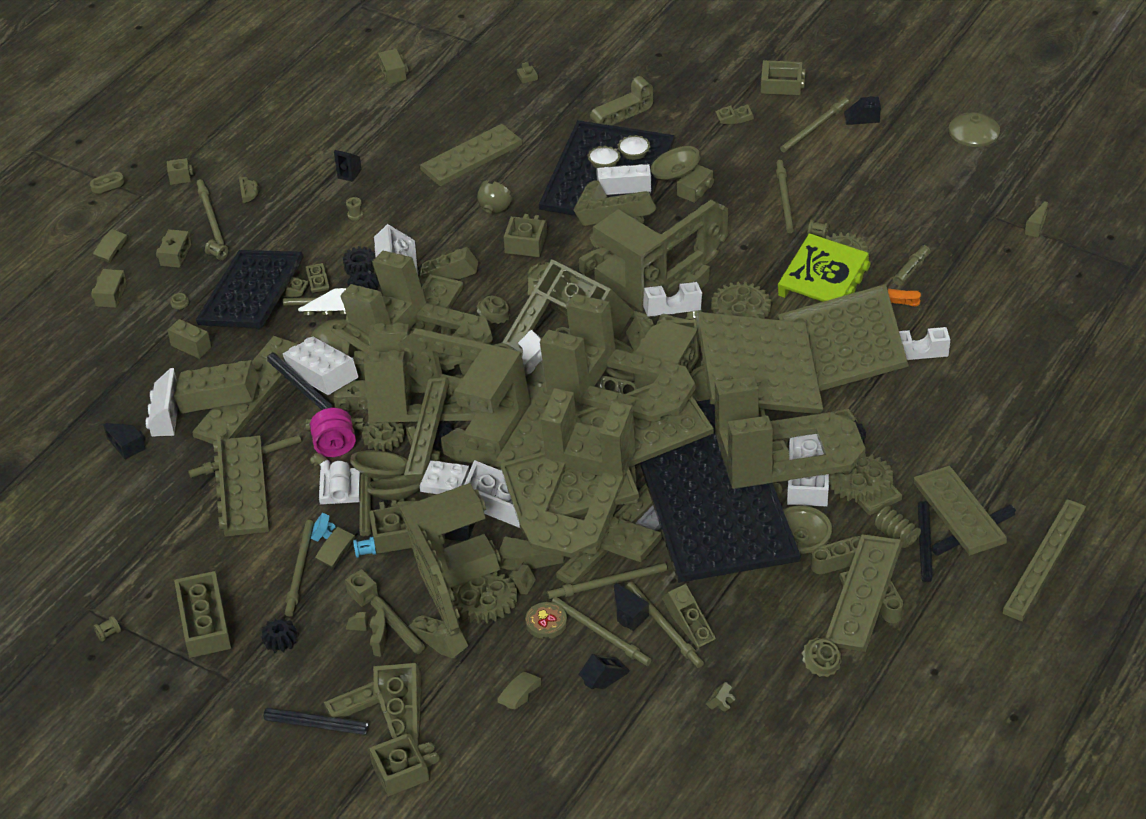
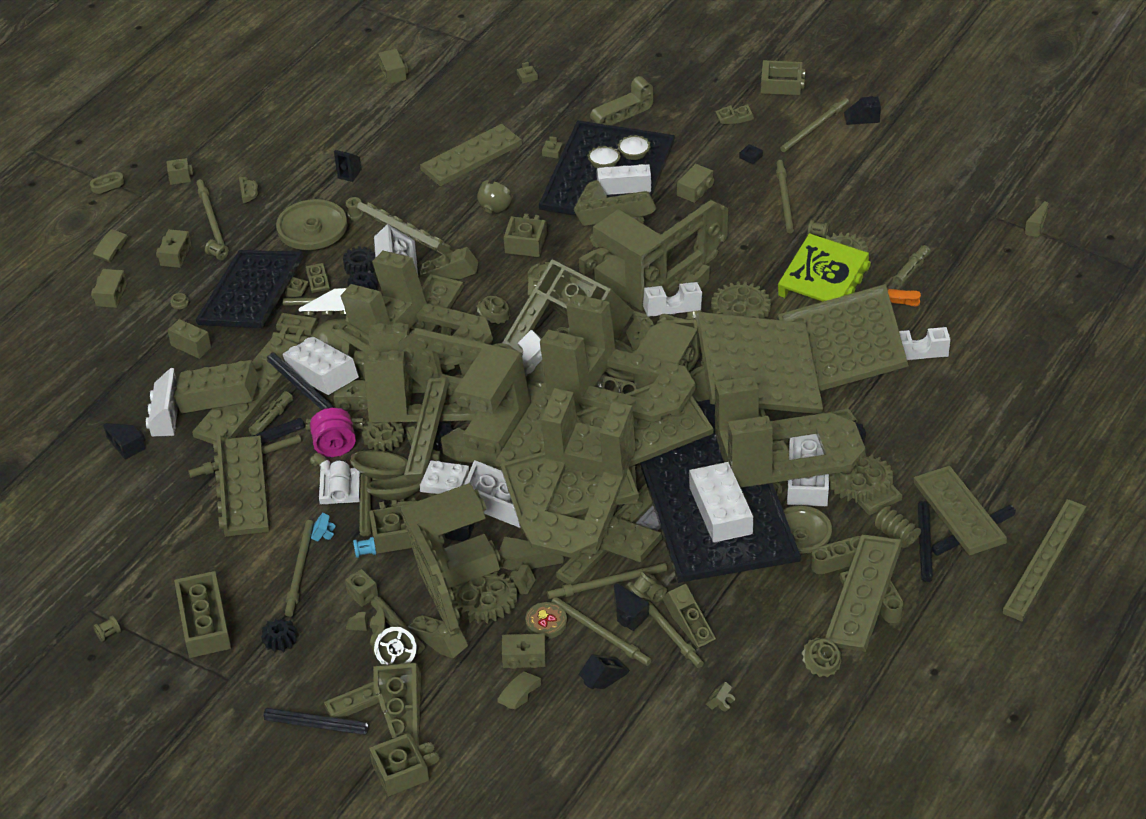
olive slope [315,527,355,569] -> none
olive dish [651,146,701,180] -> none
olive dish [949,112,1000,147] -> none
none -> olive pin [249,391,293,435]
none -> black axle [250,418,305,444]
none -> olive plate [272,313,318,344]
none -> olive dish [276,199,347,250]
none -> olive plate [356,202,453,255]
none -> cylinder [374,626,417,666]
none -> olive brick [502,634,546,669]
none -> olive tile [542,136,563,158]
none -> olive piece [629,570,667,602]
none -> white brick [689,462,753,543]
none -> black plate [739,144,763,164]

